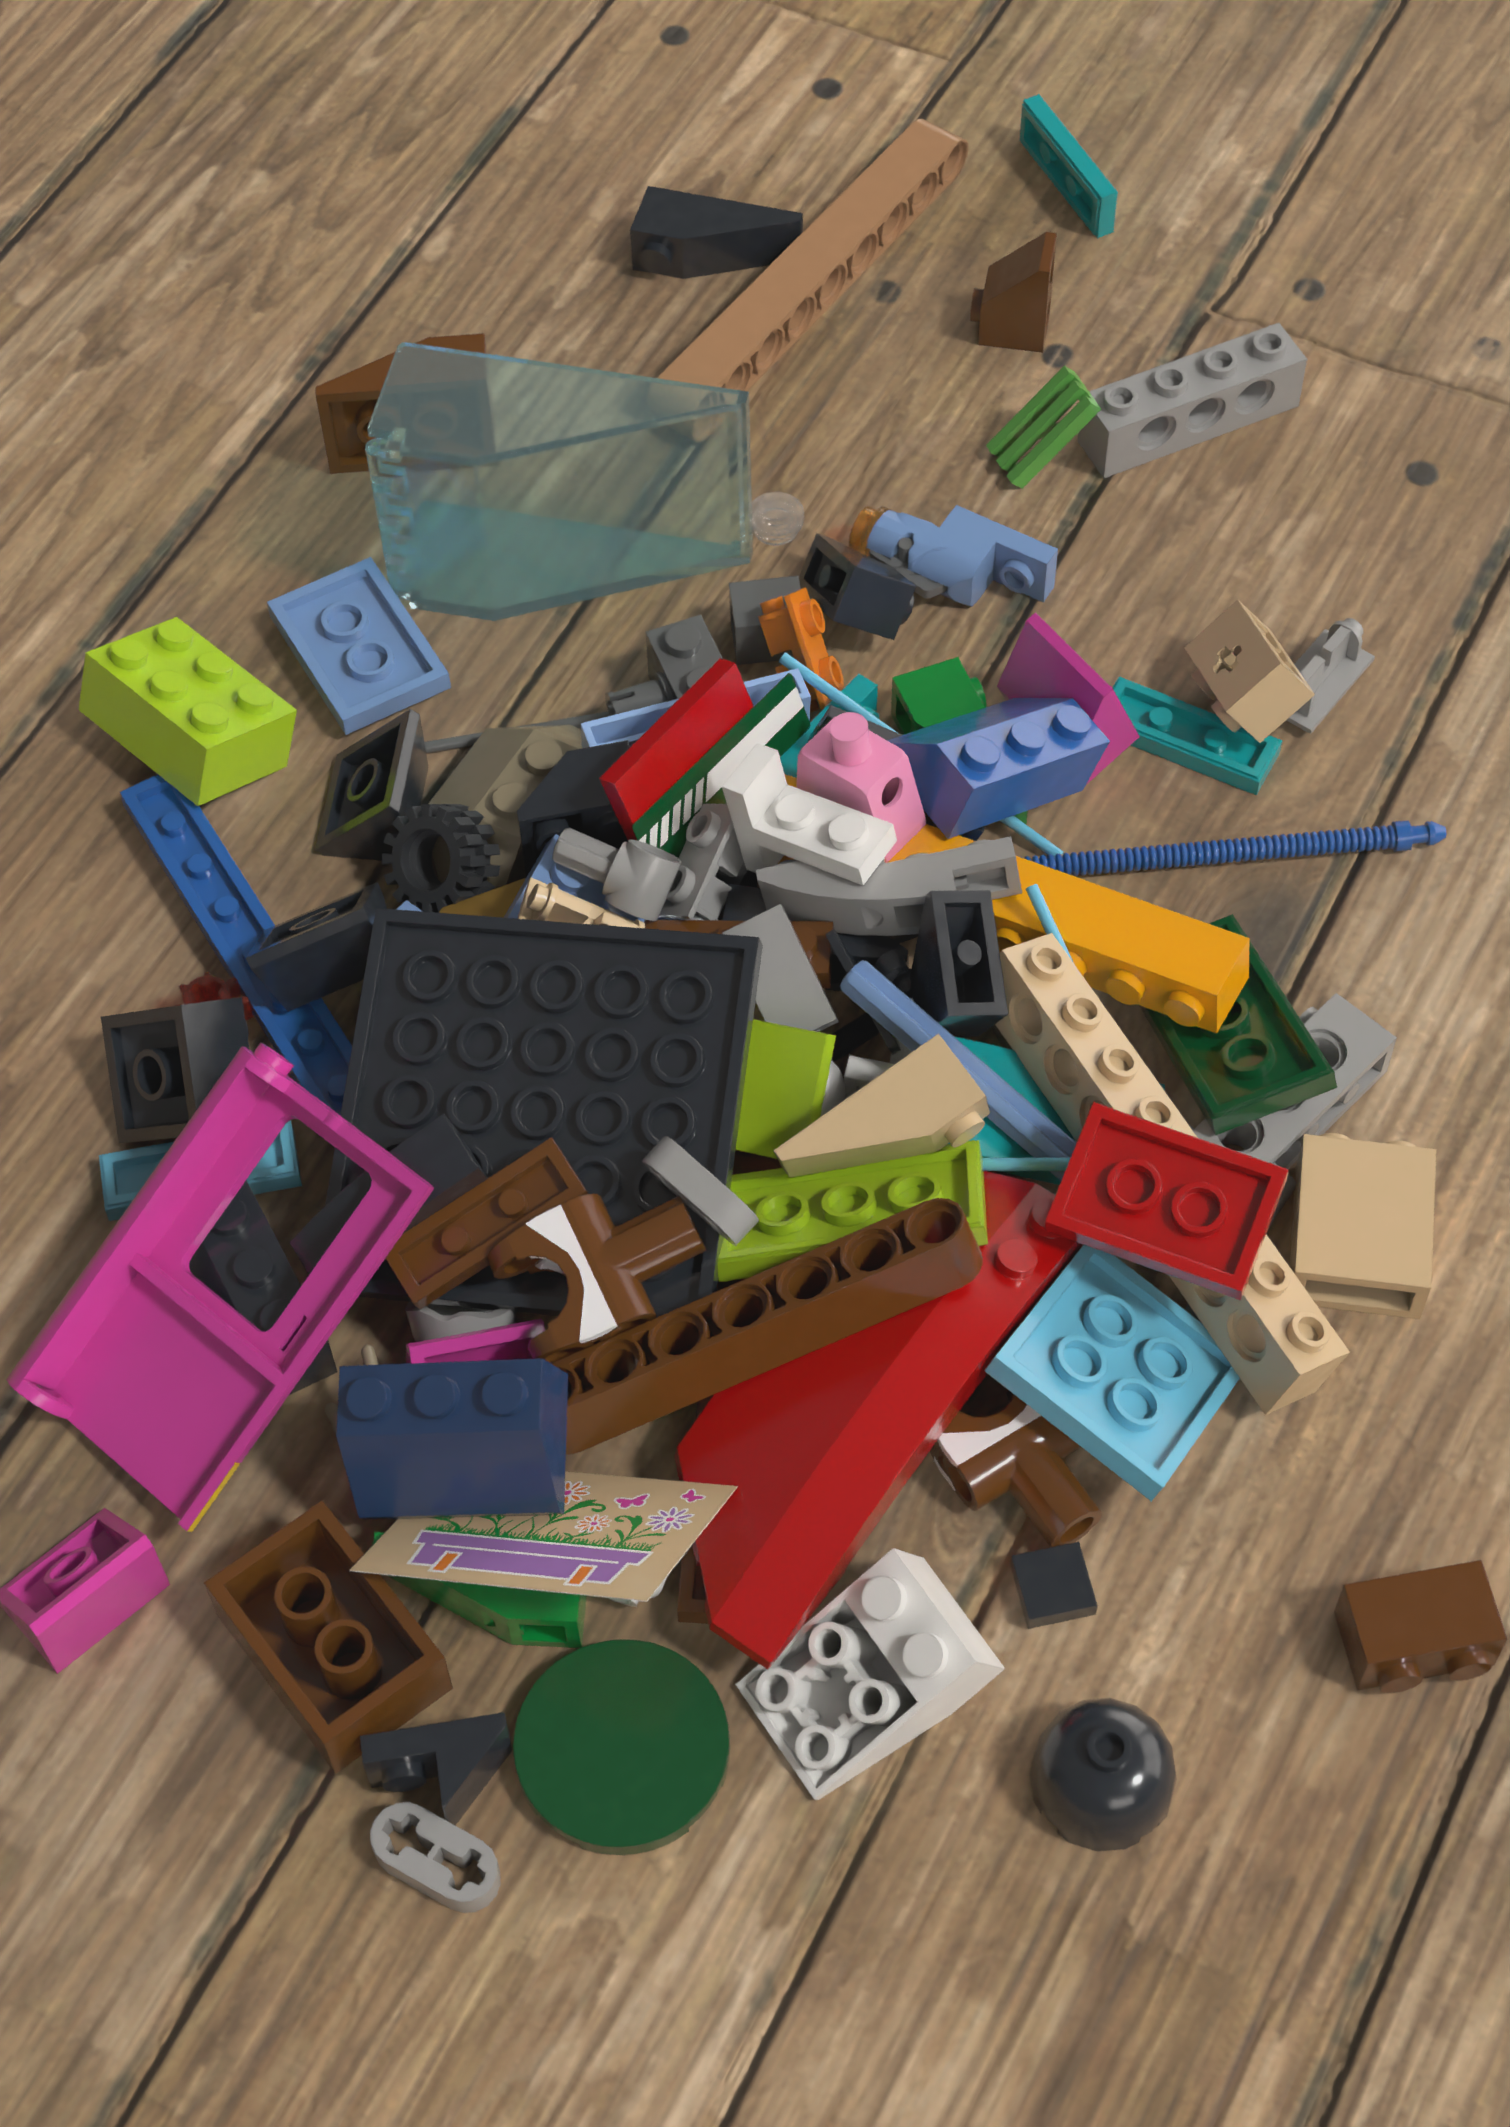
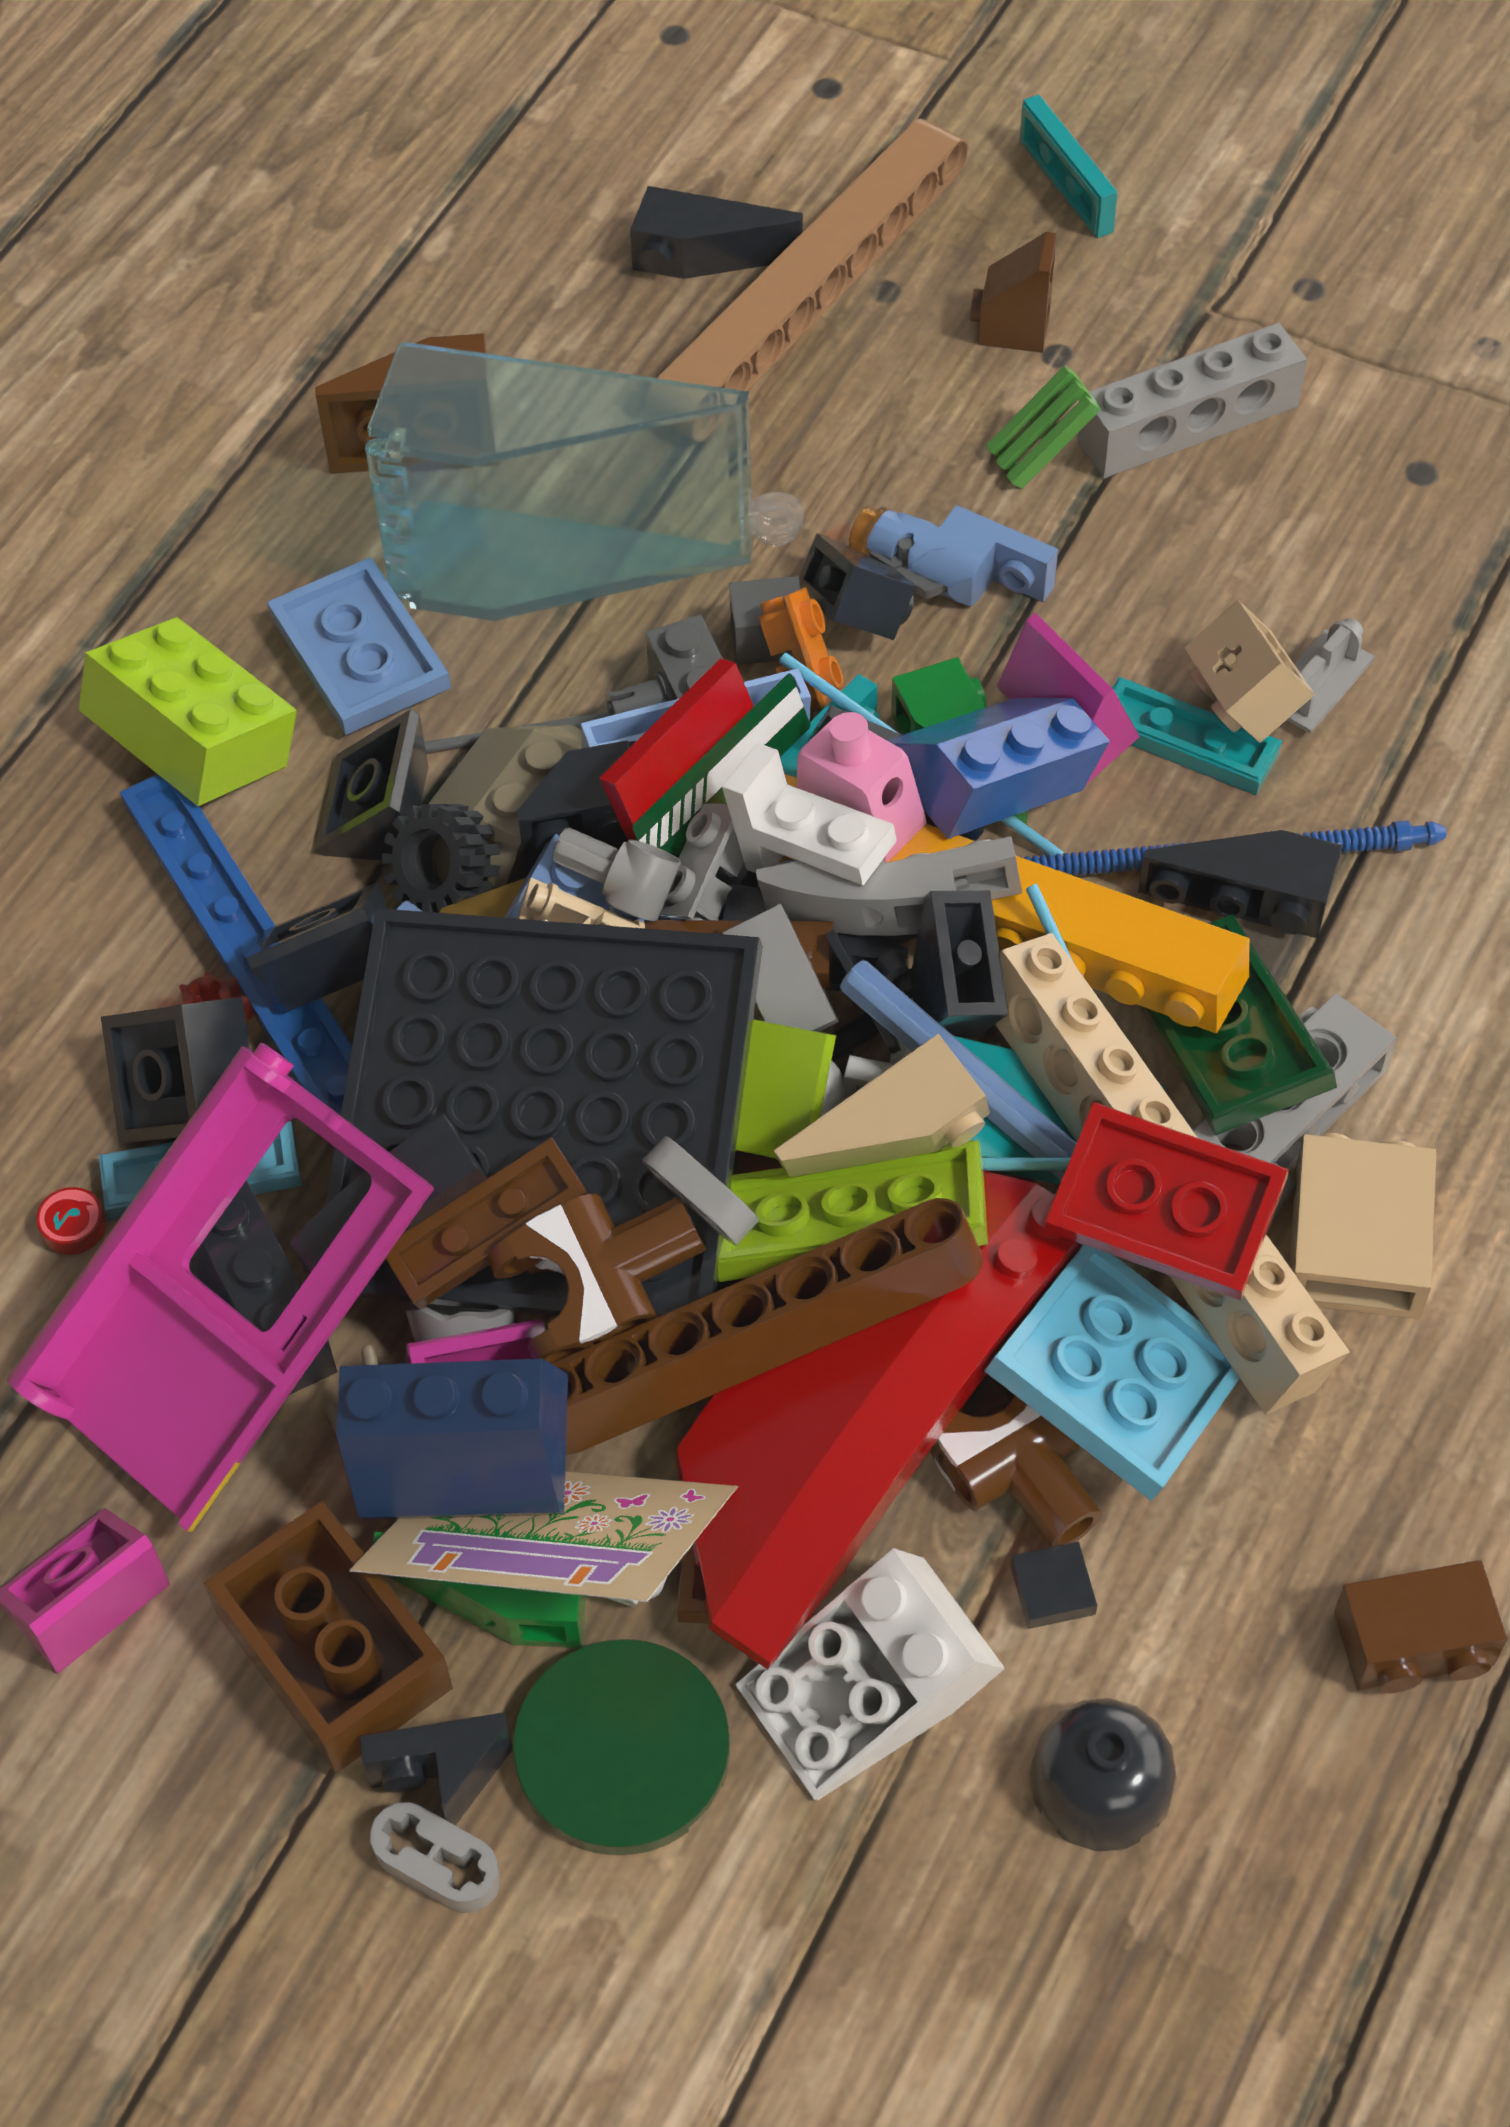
none -> red tile [36,1187,106,1255]
none -> black slope [1138,830,1343,938]

